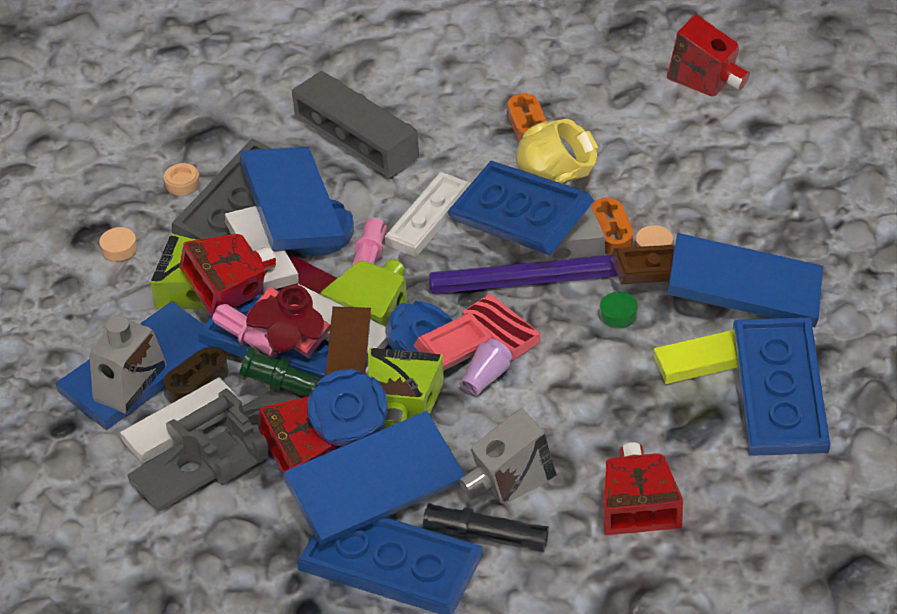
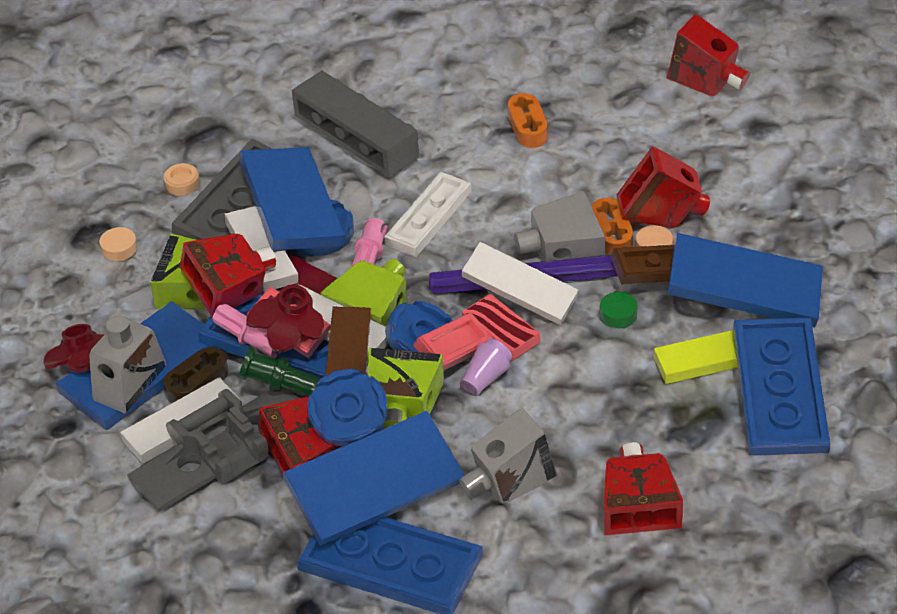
black pin [423,503,549,553] -> none
blue tile [447,160,594,256] -> none
light yellow helmet [516,119,599,184] -> none
none -> dark red plate [43,324,105,373]
none -> white tile [462,242,579,325]
none -> red torso [616,146,710,228]

